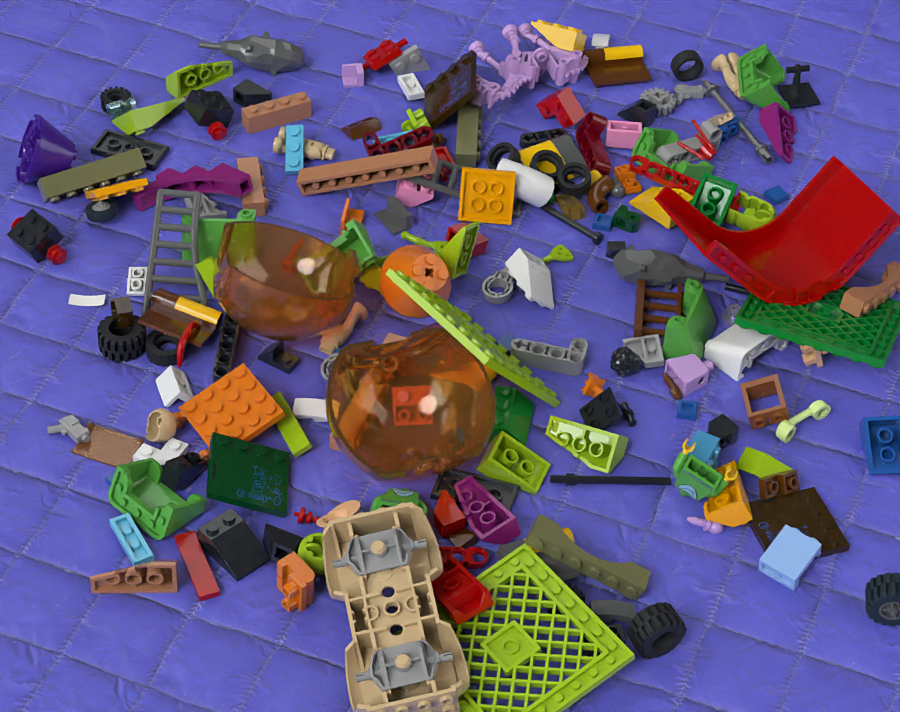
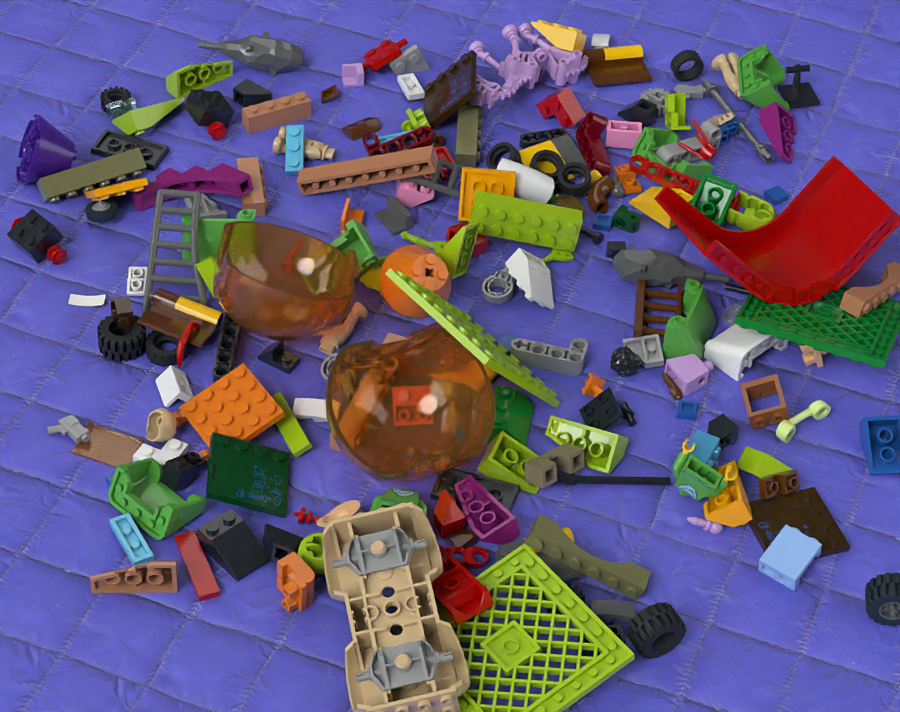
none -> reddish brown slope [321,85,341,104]
none -> lime brick [468,190,583,252]
none -> dark tan arch [524,443,585,488]
none -> lime panel [665,93,691,130]

